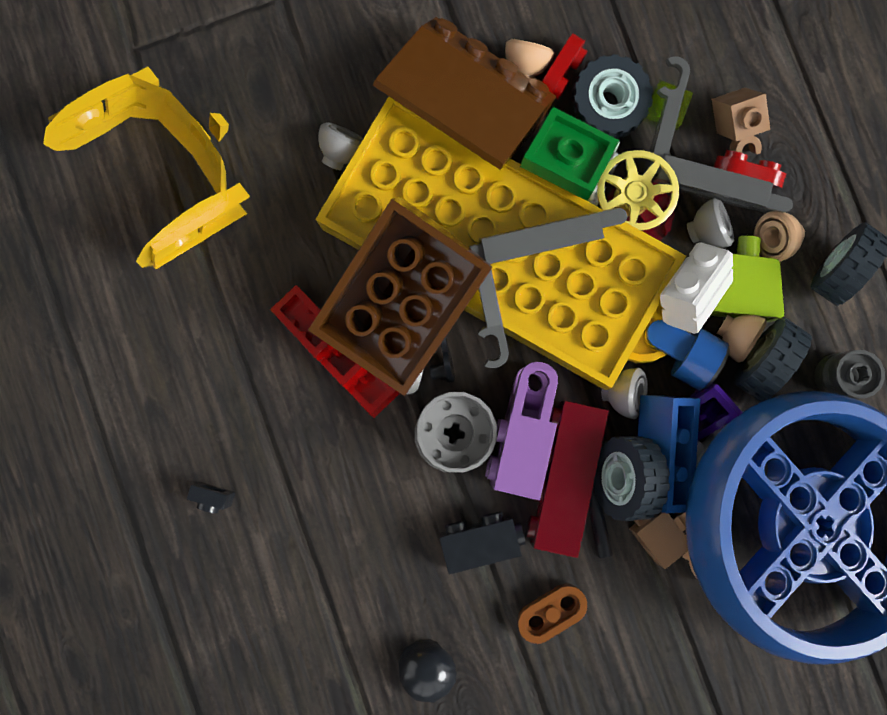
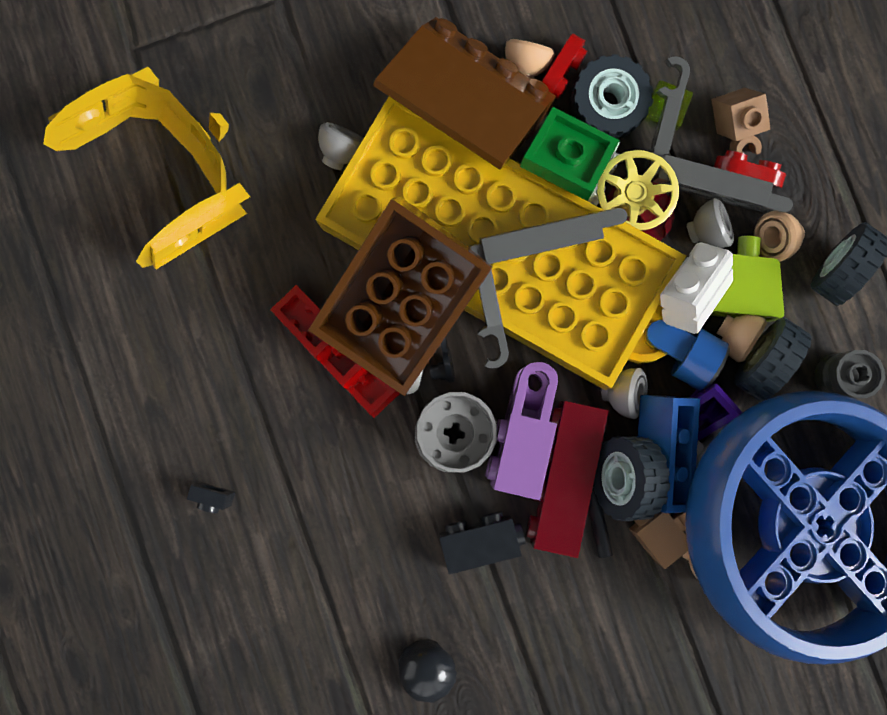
dark orange plate [517,584,587,644] -> none

